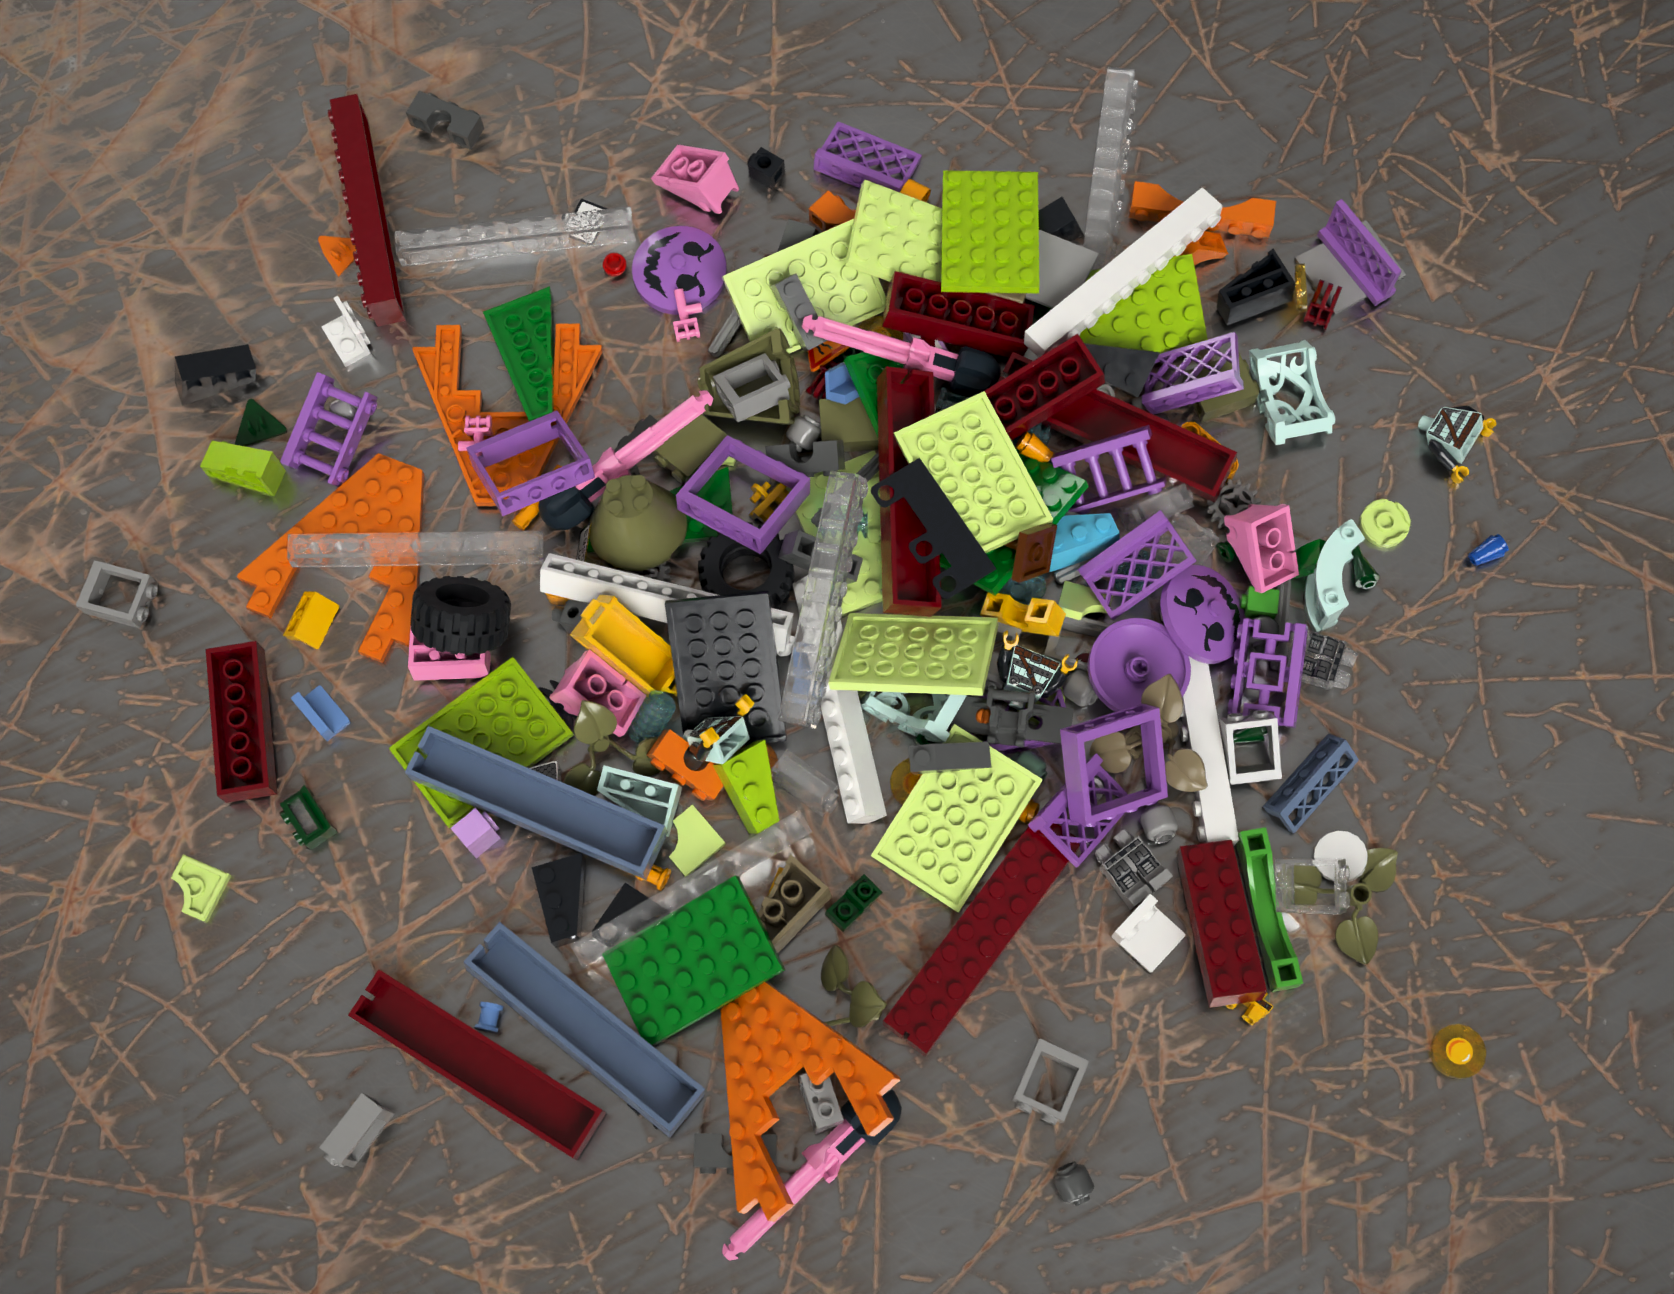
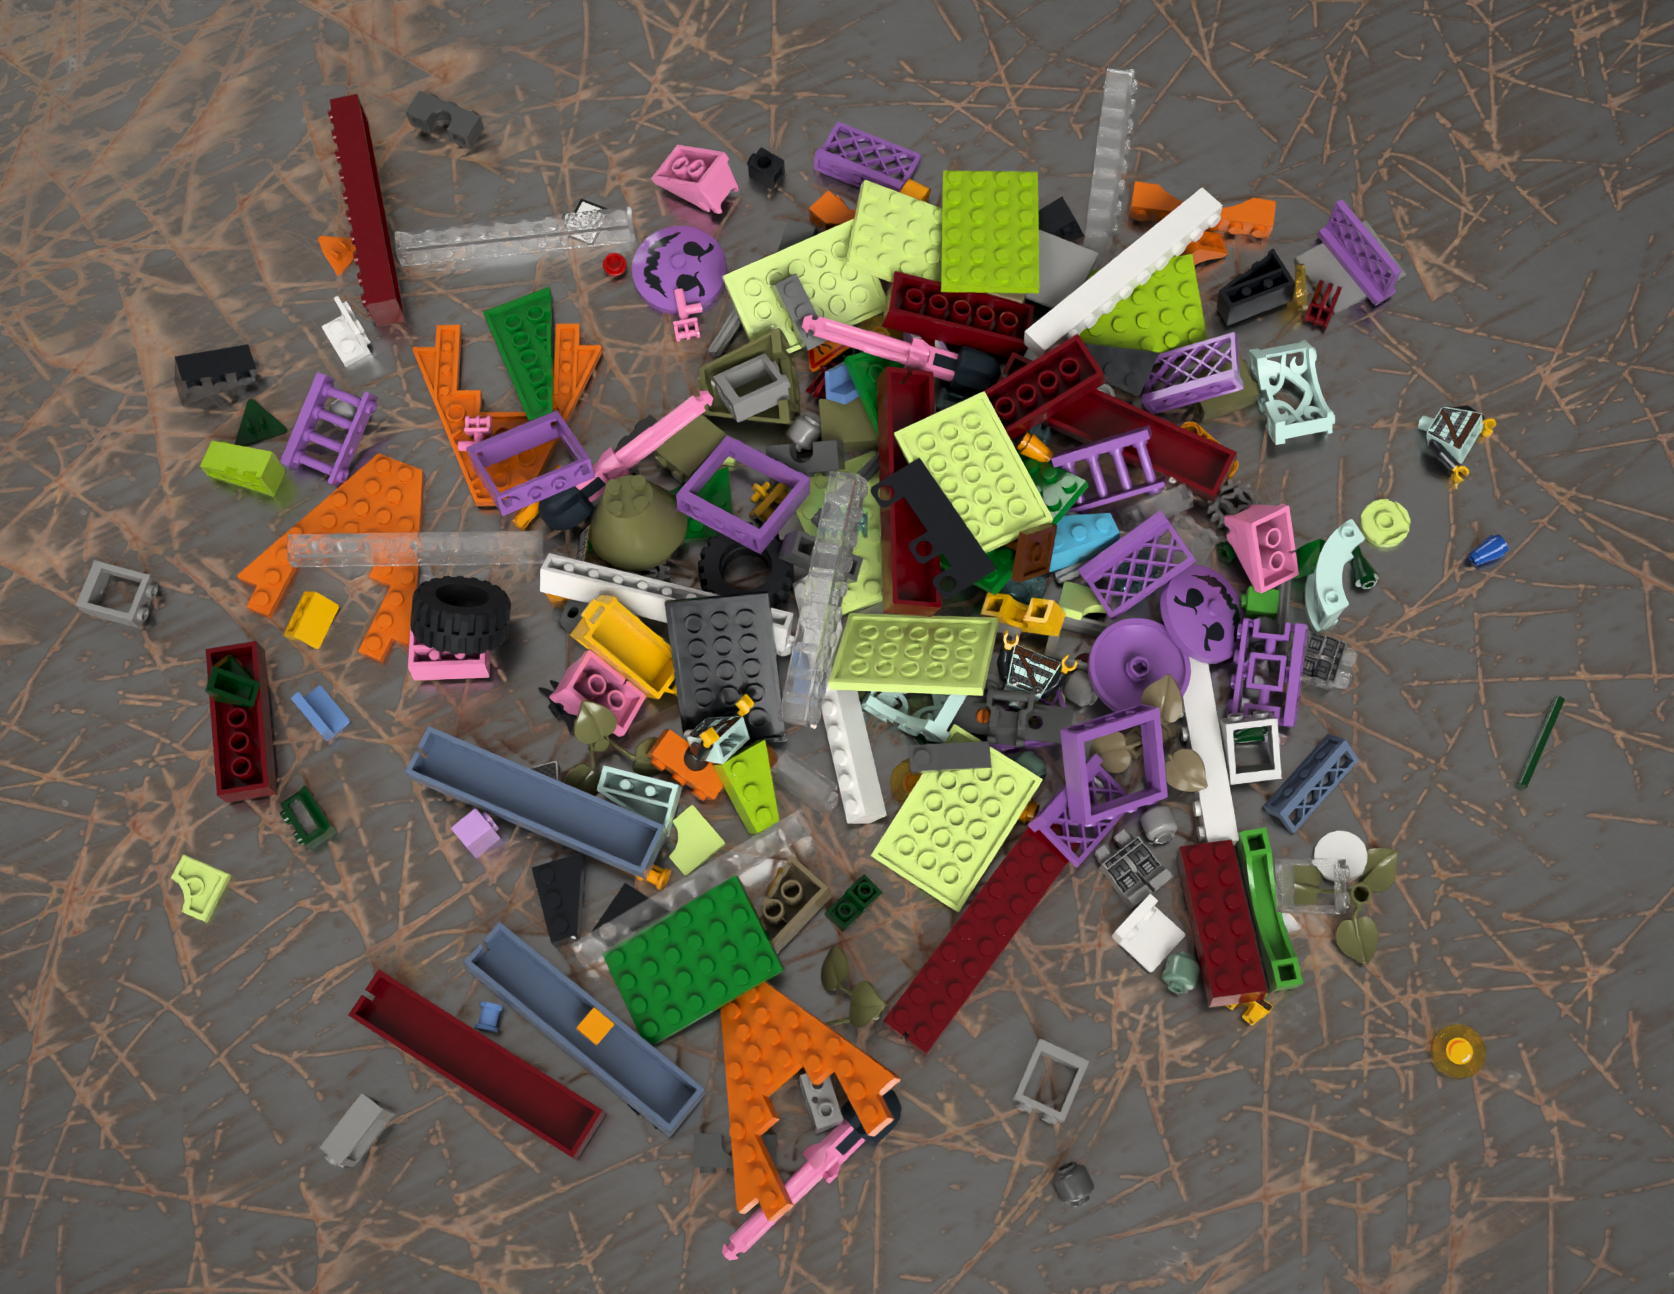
lime plate [389,657,574,829] -> none
clear light blue piece [628,690,676,744] -> none
none -> dark green slope [205,654,260,707]
none -> light orange tile [576,1007,615,1046]
none -> sand green head [1162,951,1201,994]
none -> dark green bar [1517,696,1565,789]

